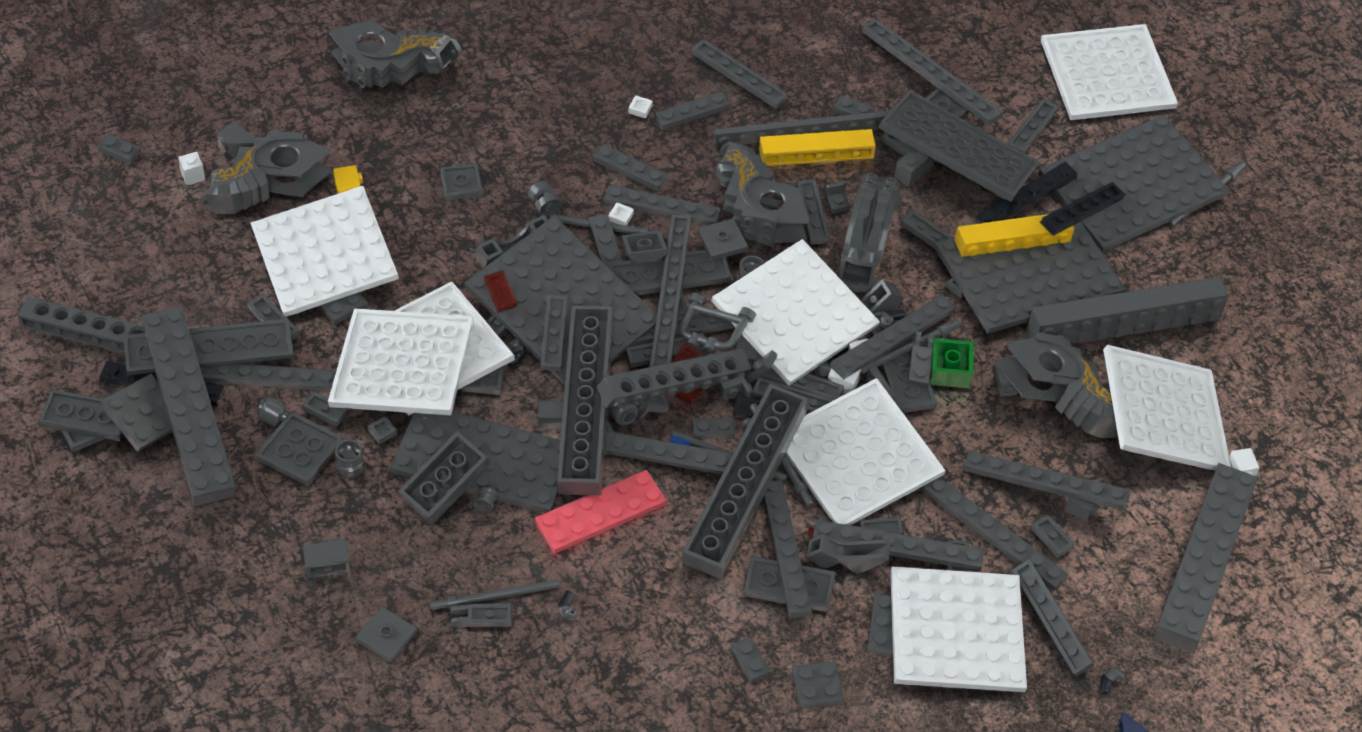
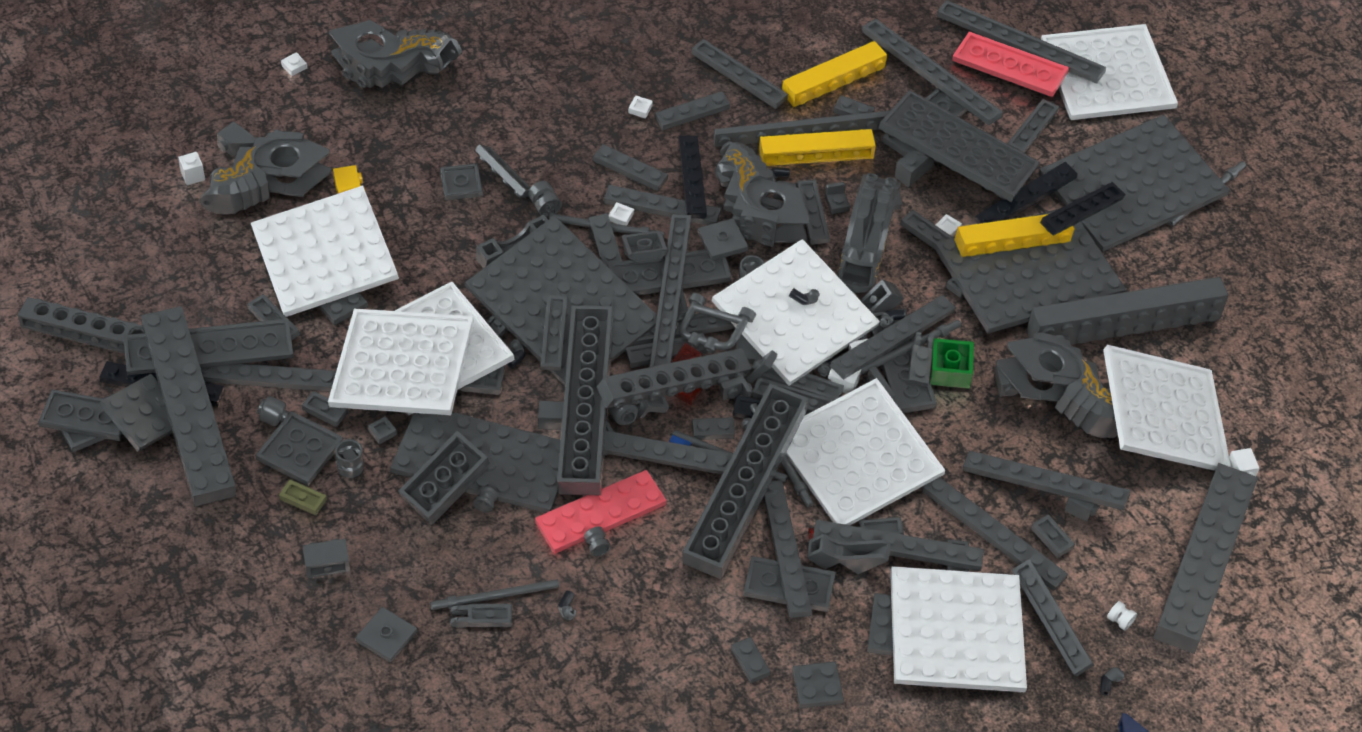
dark grey plate [97,134,141,165] -> none
clear red plate [484,270,517,313] -> none
none -> olive plate [279,480,327,516]
none -> white plate [281,52,307,76]
none -> dark grey plate [475,144,530,198]
none -> dark grey wheel [584,527,611,557]
none -> black plate [678,135,707,218]
none -> black arm [771,167,790,182]
none -> yellow brick [782,41,887,107]
none -> arm [789,288,820,305]
none -> white plate [936,214,962,237]
none -> dark grey plate [937,0,1106,84]
none -> coral plate [953,32,1069,97]
none -> white wheel [1107,601,1138,631]

